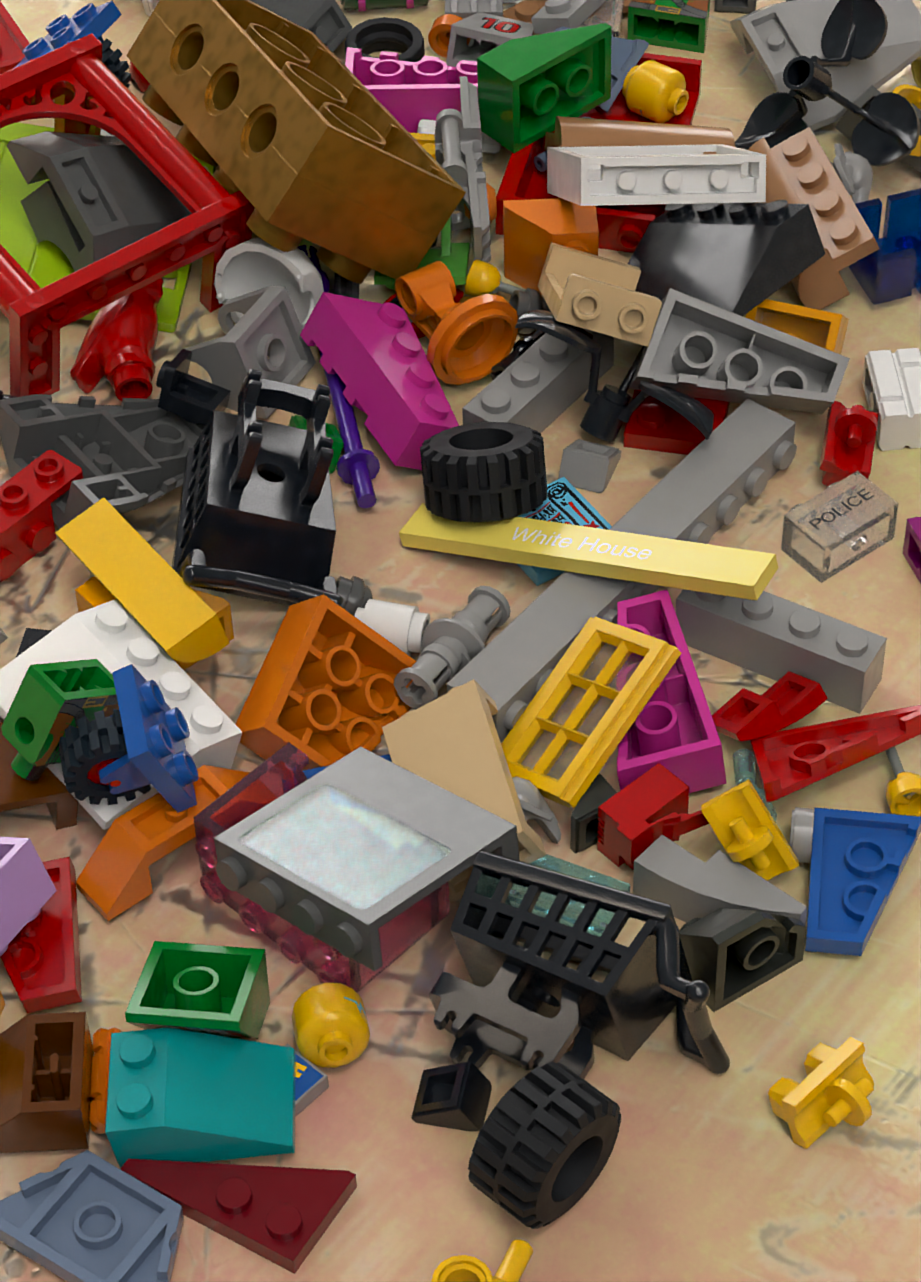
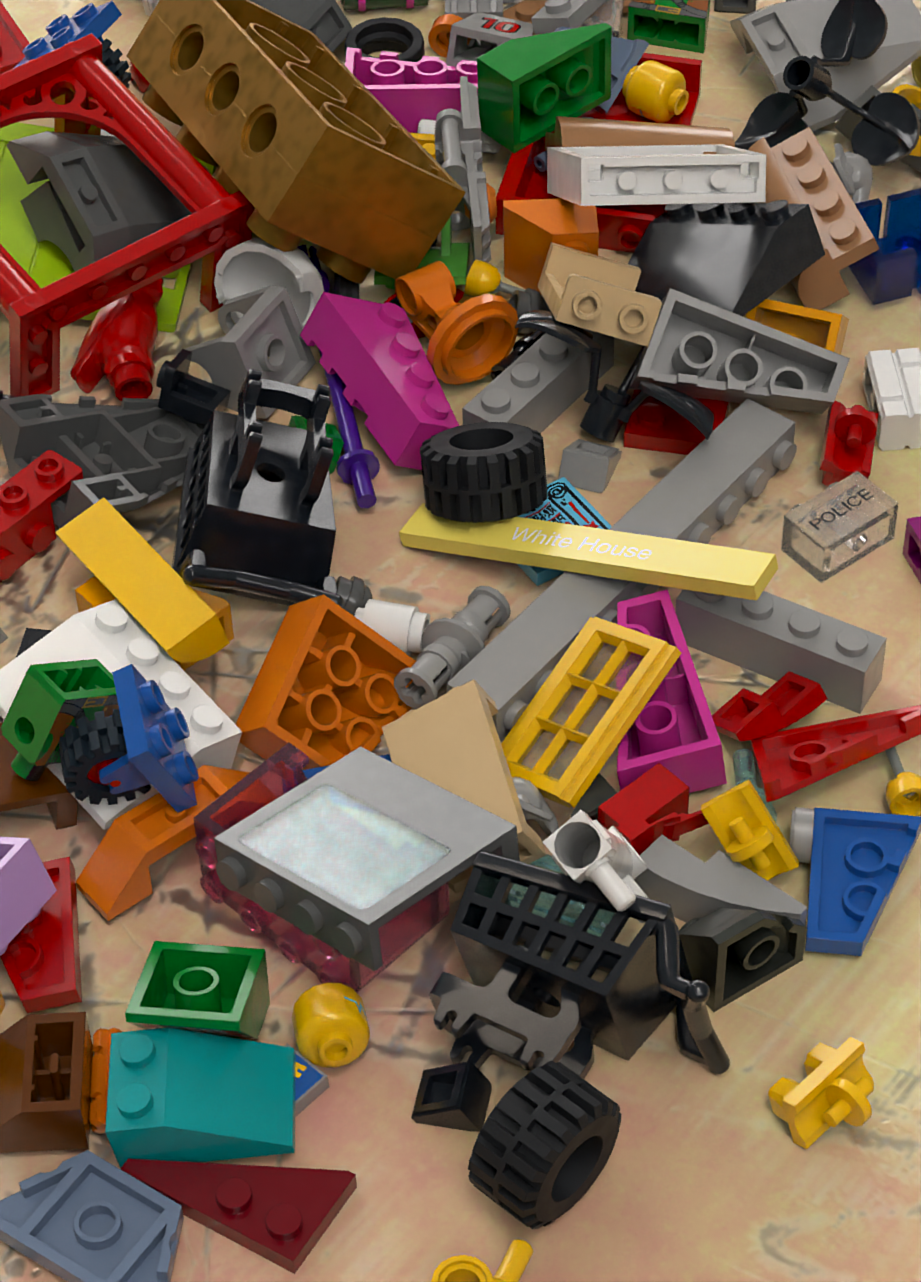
none -> white piece [543,810,648,923]

